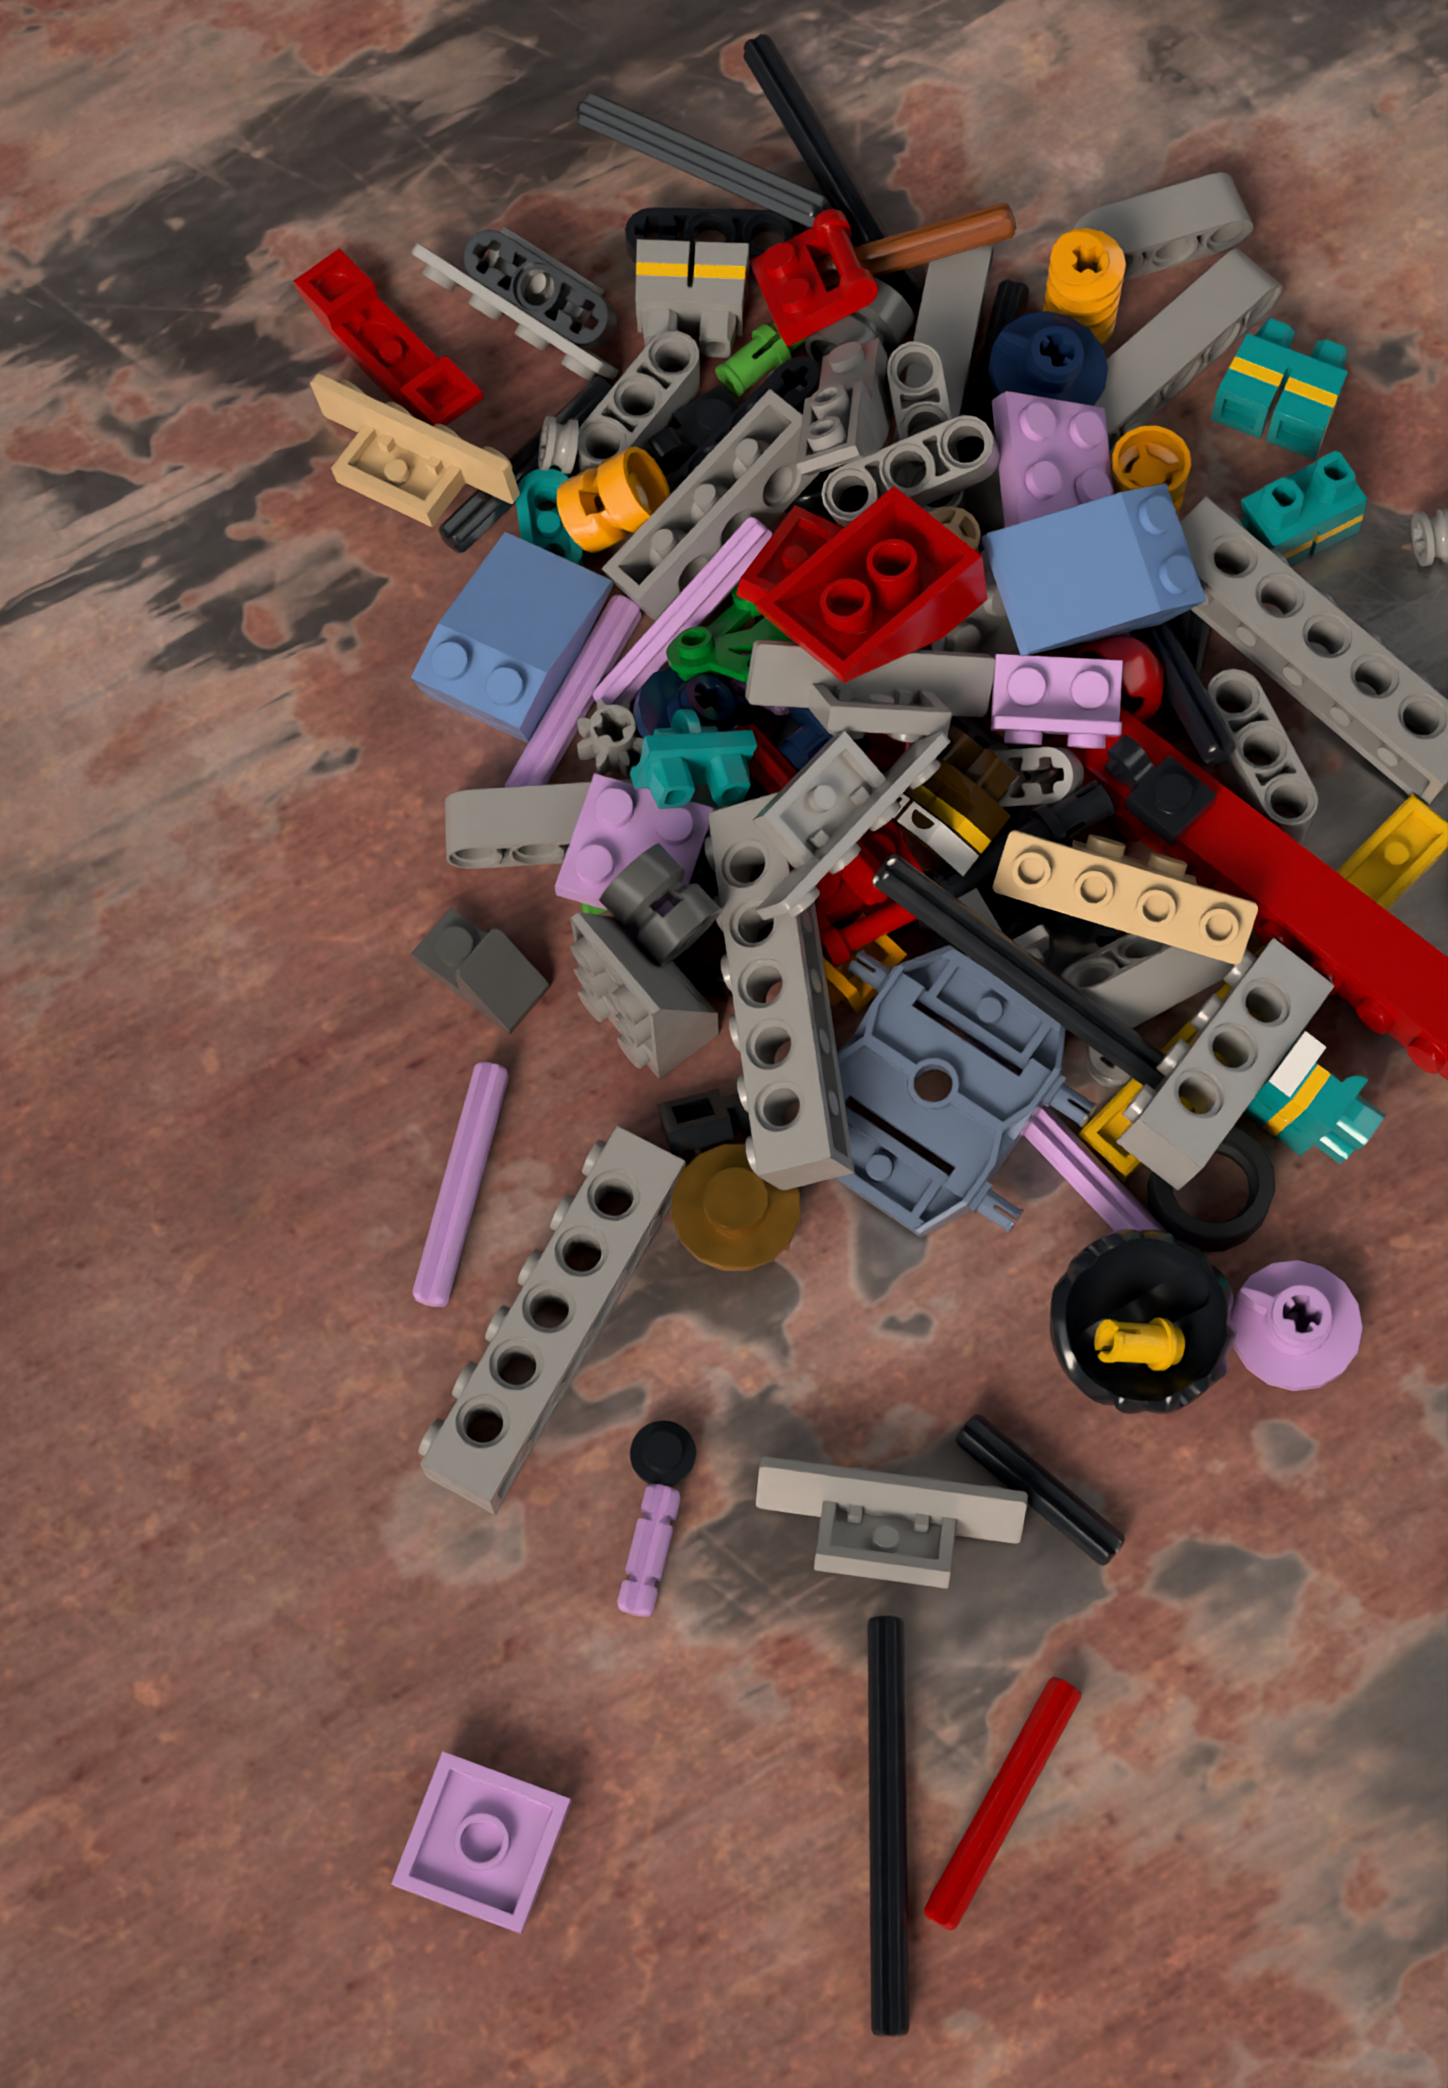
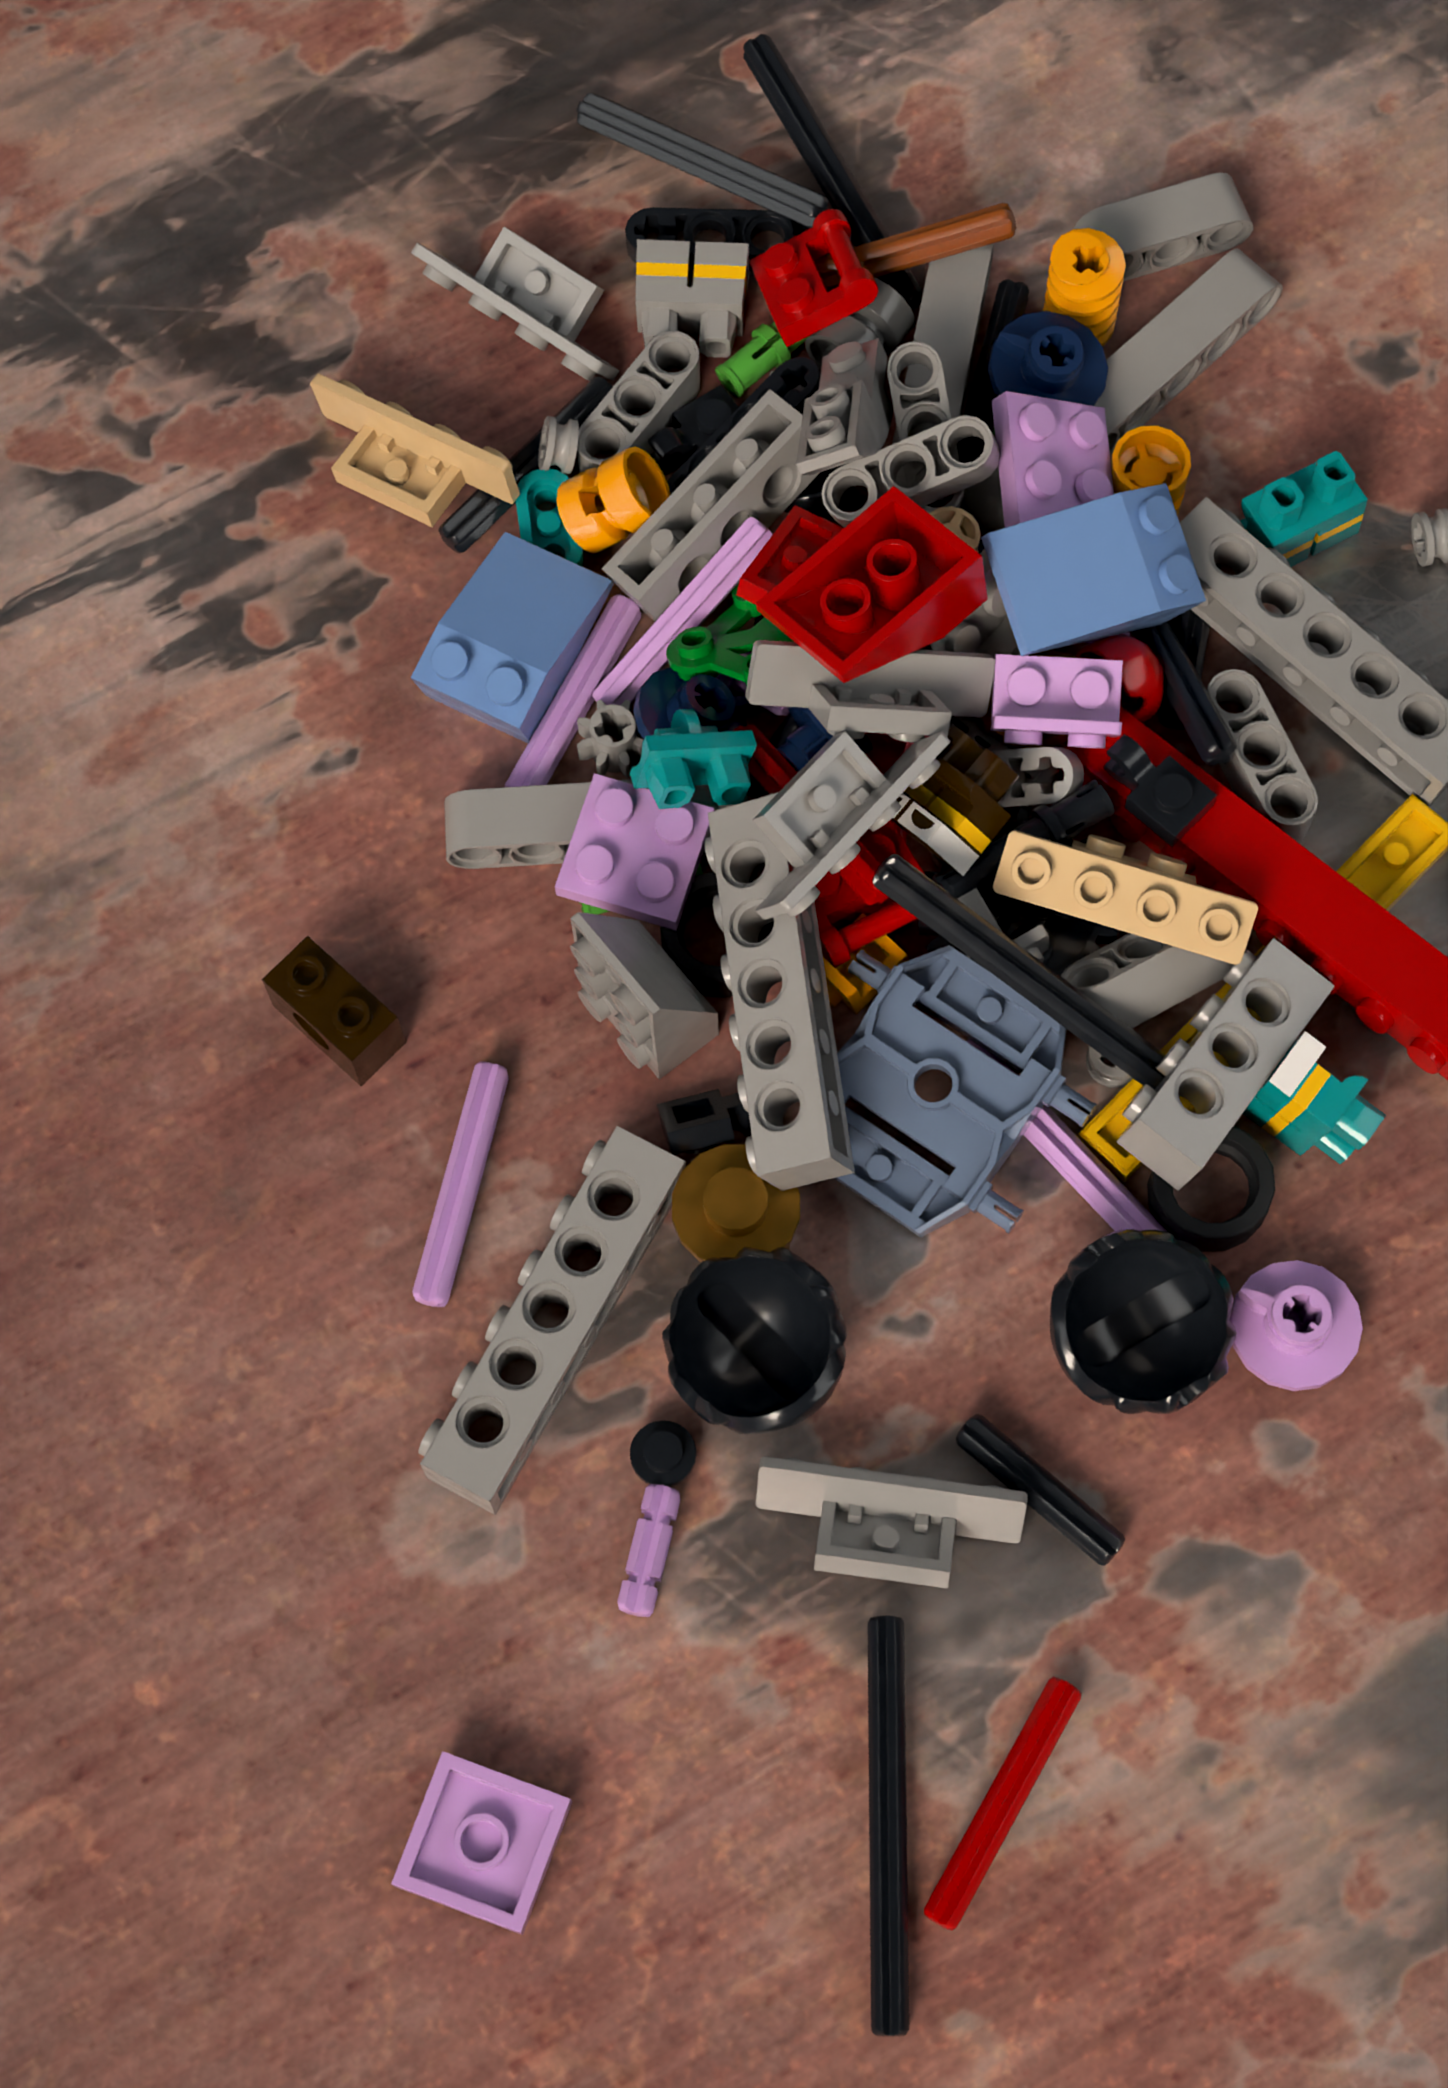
red slope [293,248,484,426] -> none
dark grey slope [411,908,550,1034] -> none
black beam [464,230,617,348] -> none
dark grey wheel [599,843,722,967] -> none
yellow pin [1095,1318,1185,1371] -> none
teal hips [1210,318,1348,460] -> none
none -> dark brown brick [262,936,406,1087]
none -> black piece [662,1246,847,1435]

